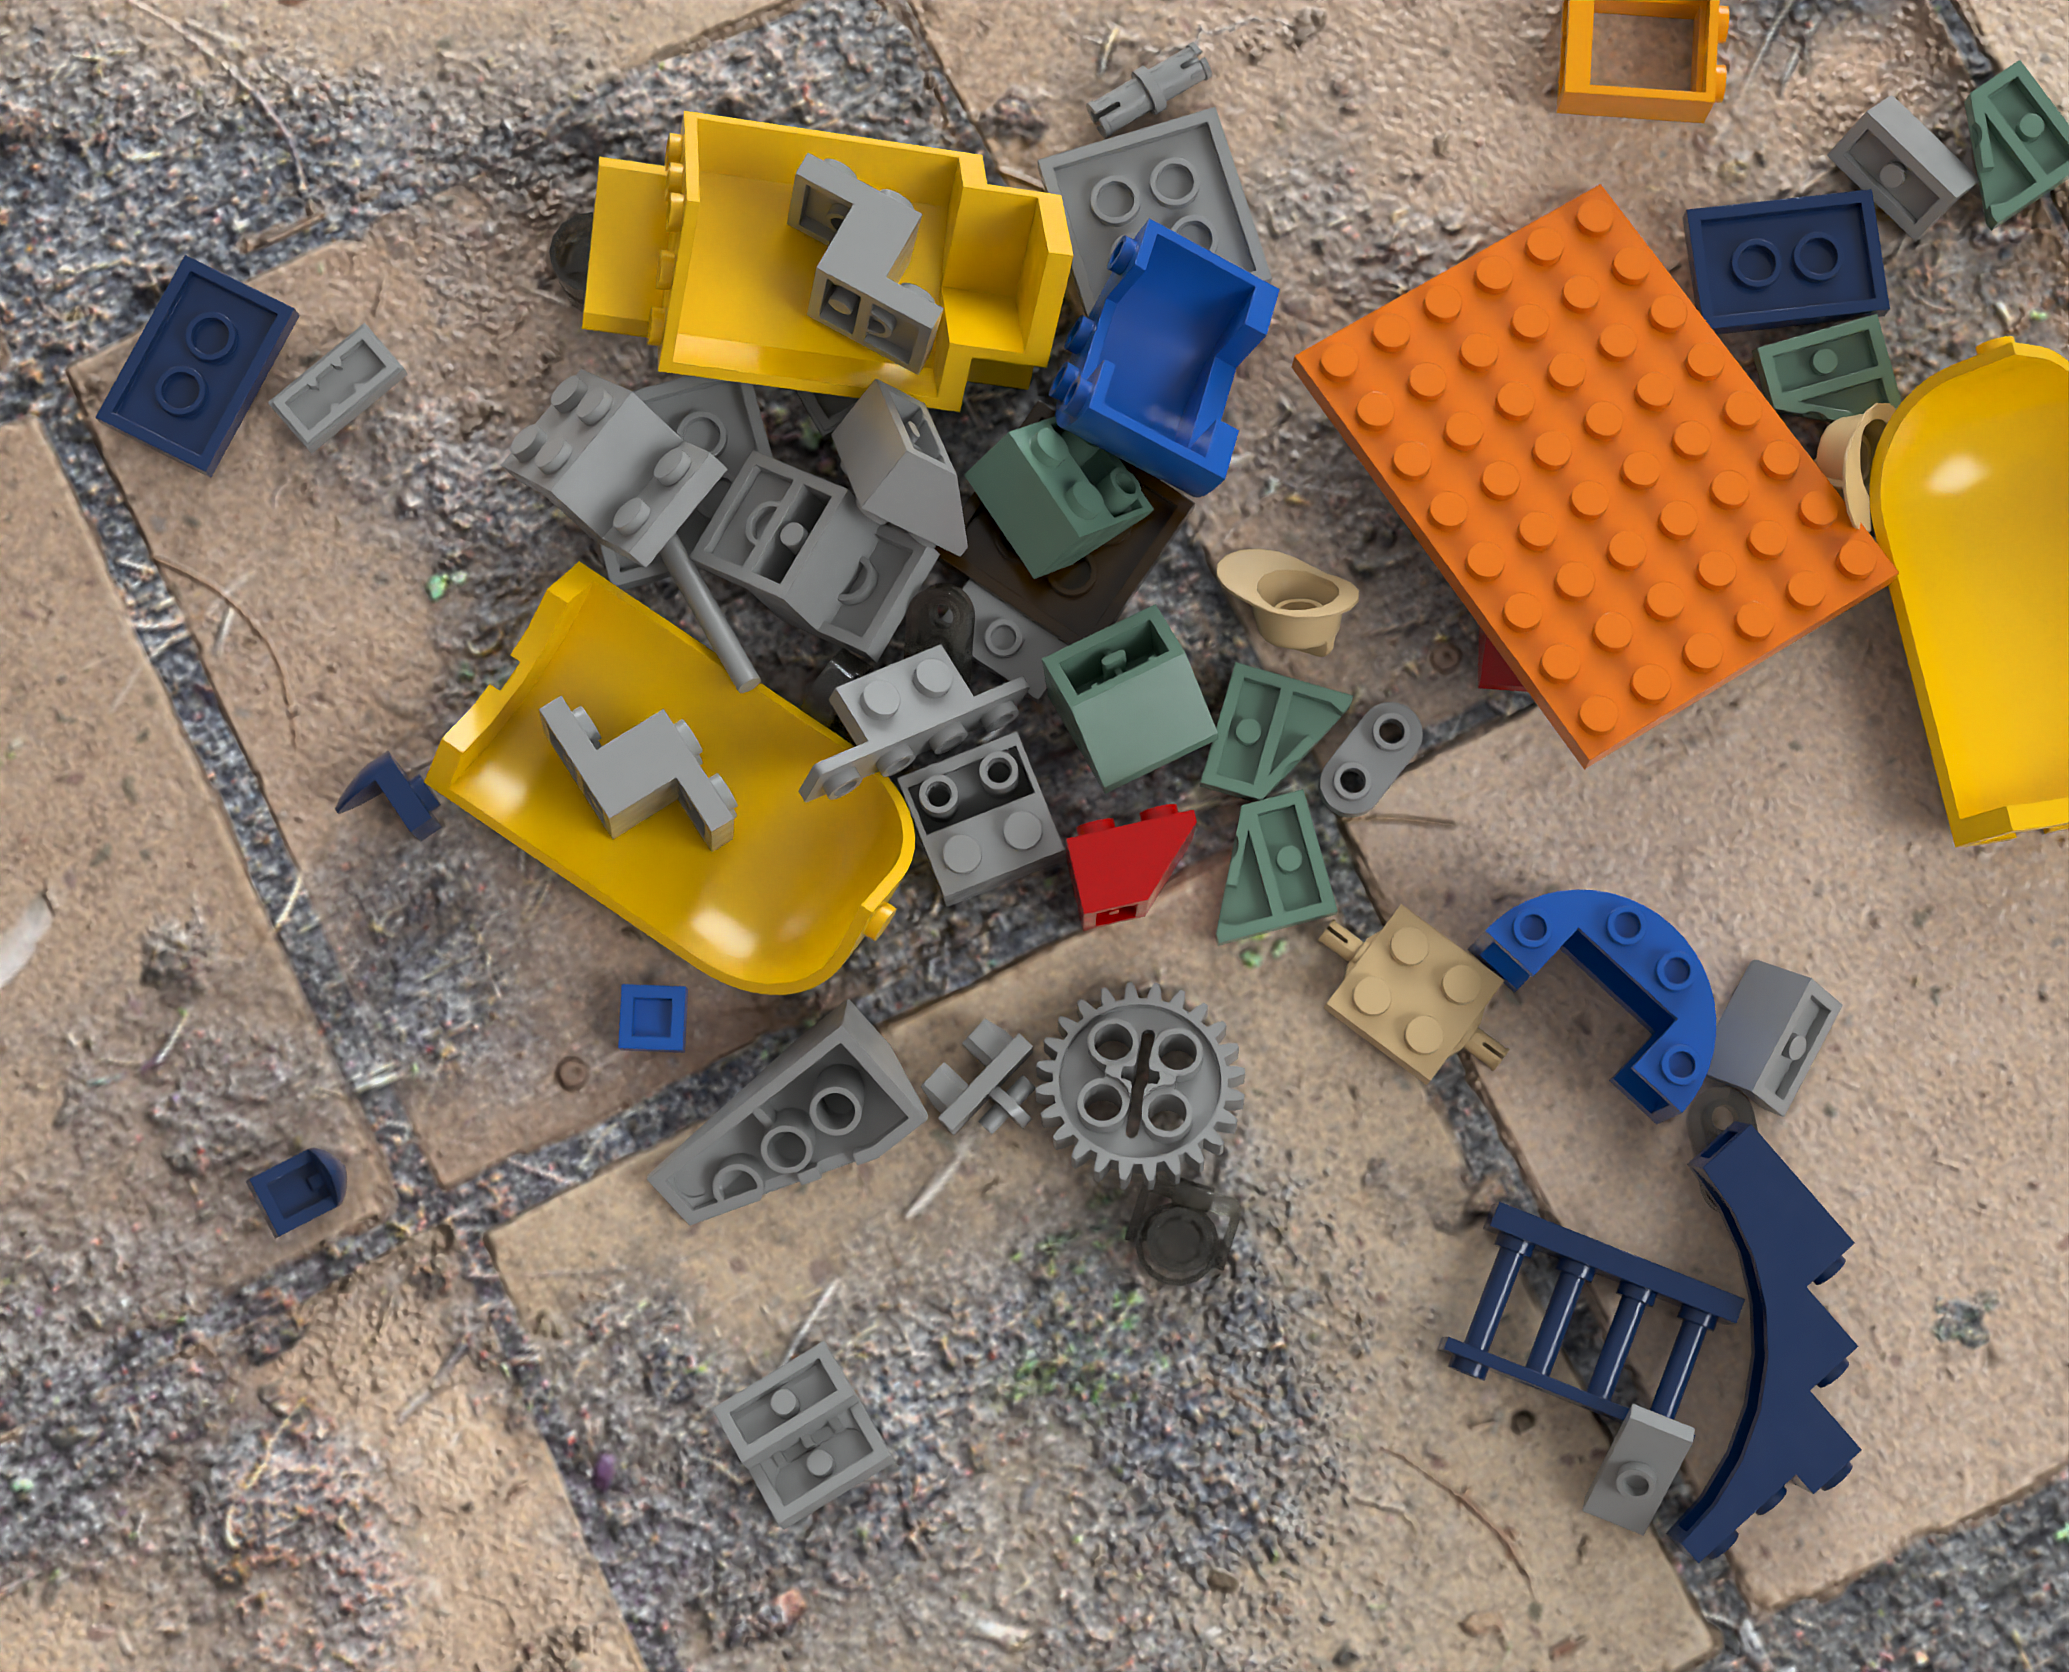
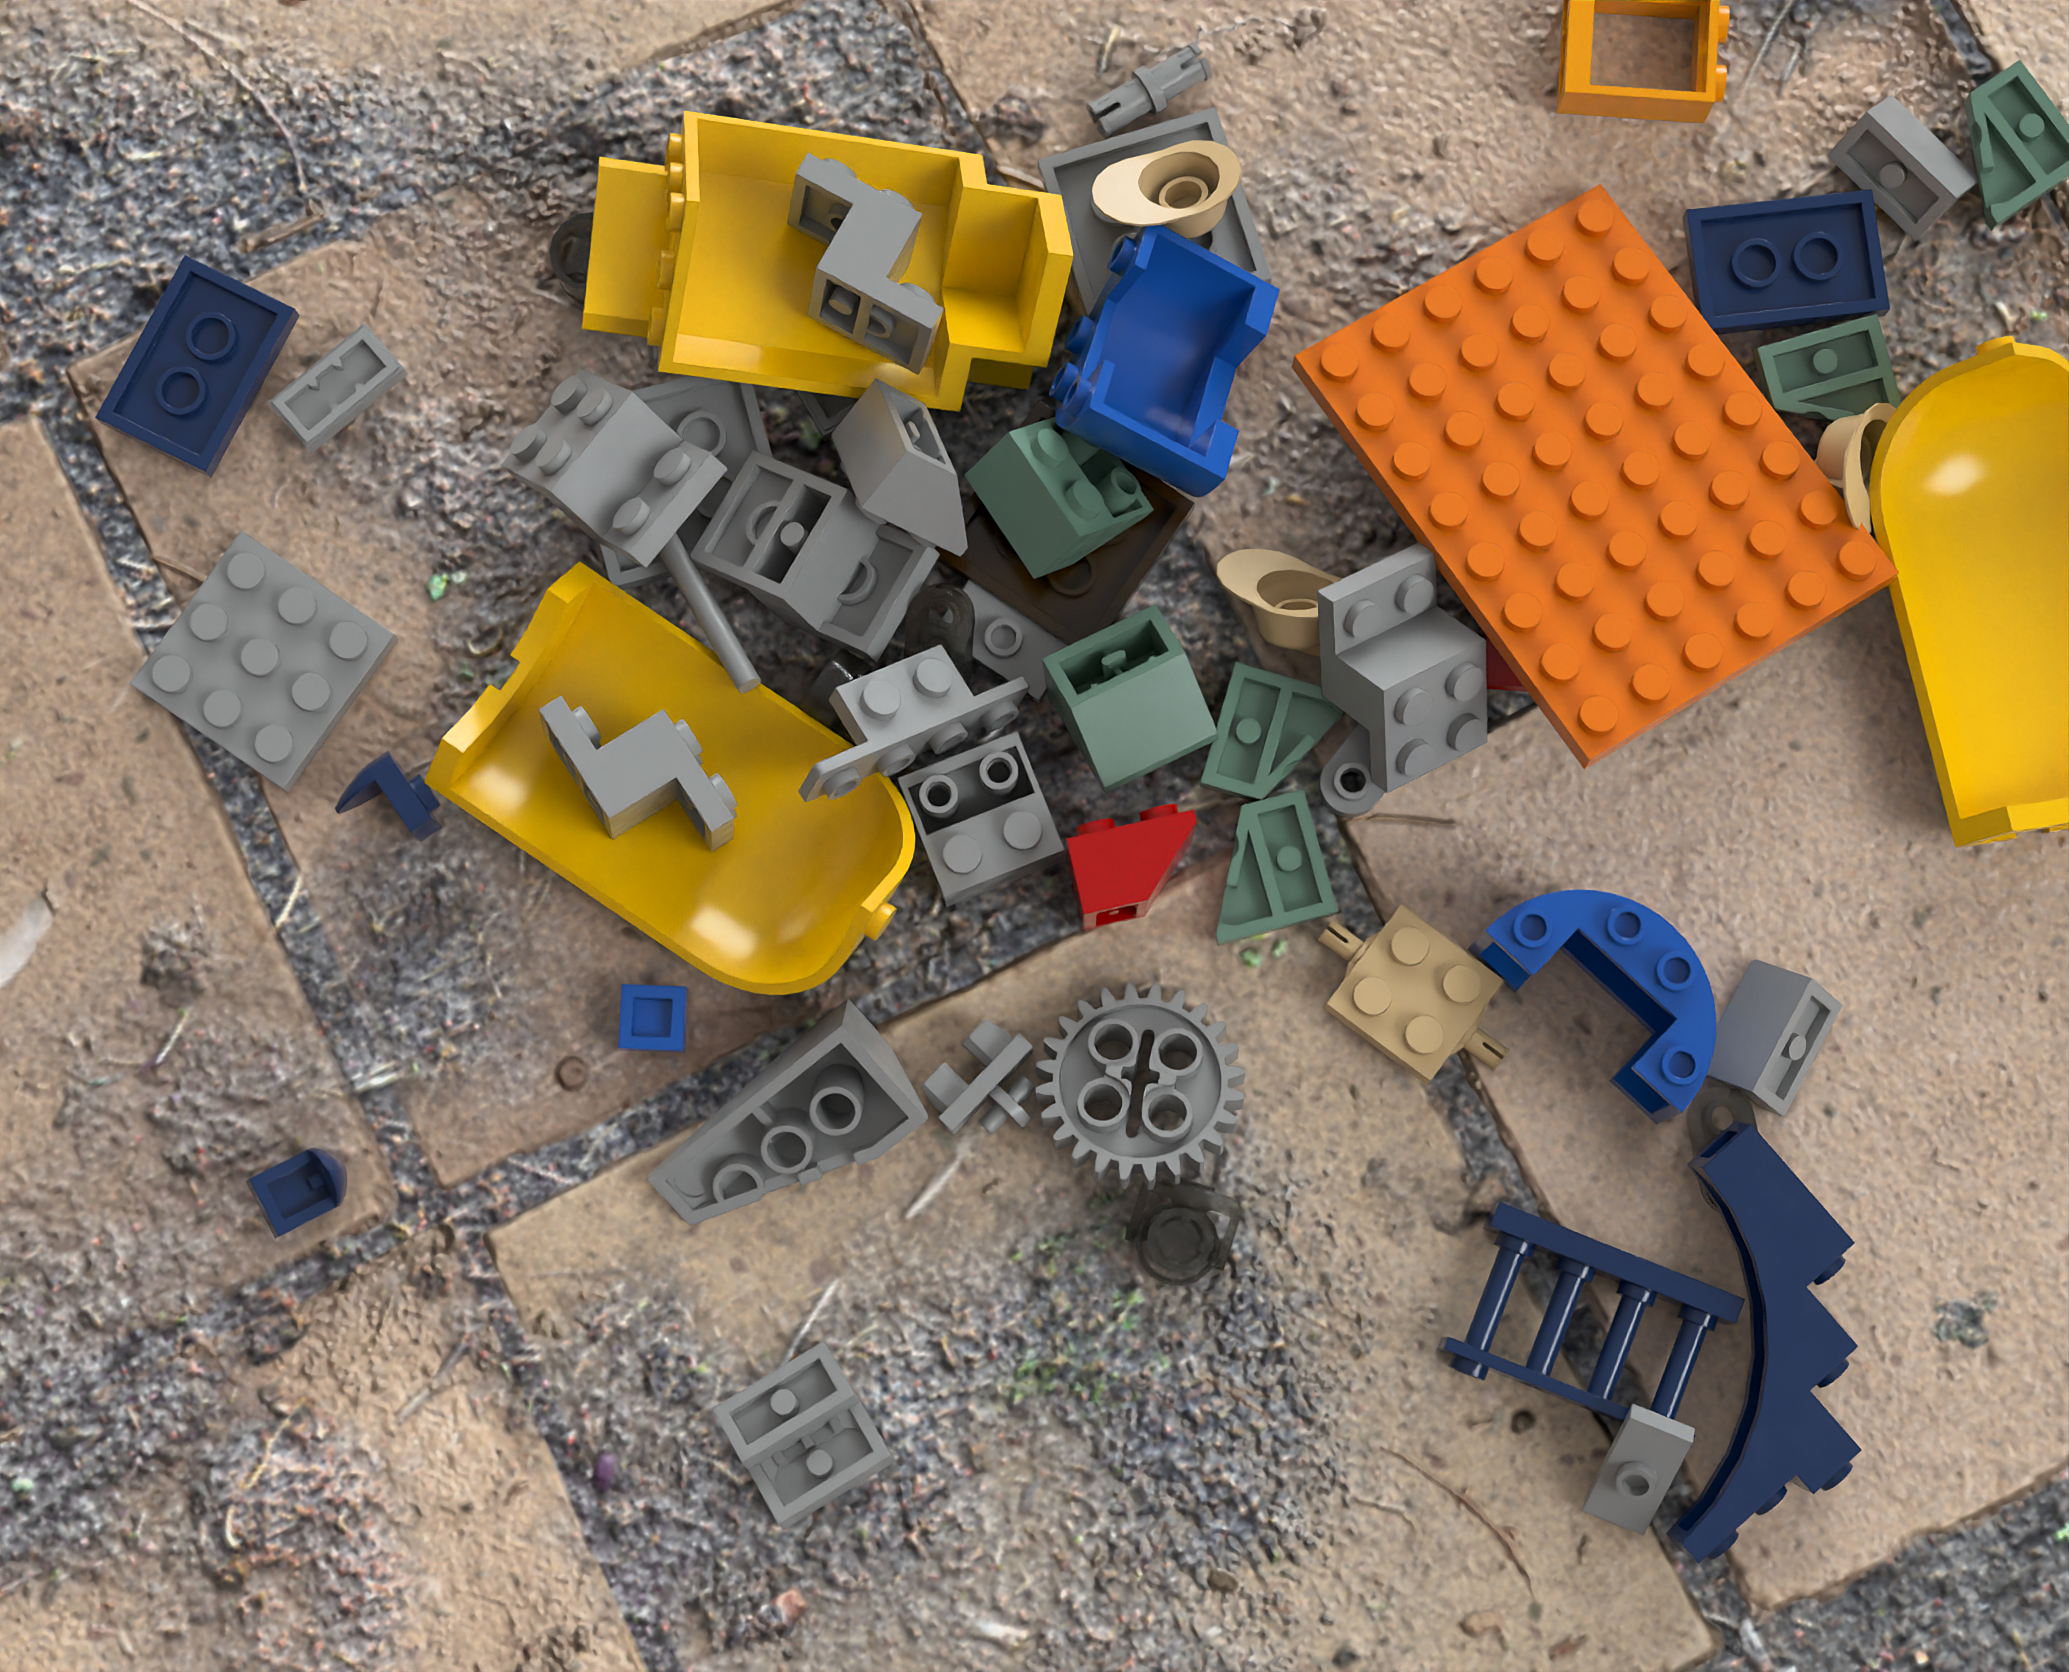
none -> light grey plate [130,530,399,792]
none -> tan piece [1092,140,1242,239]
none -> light grey bracket [1317,542,1487,793]

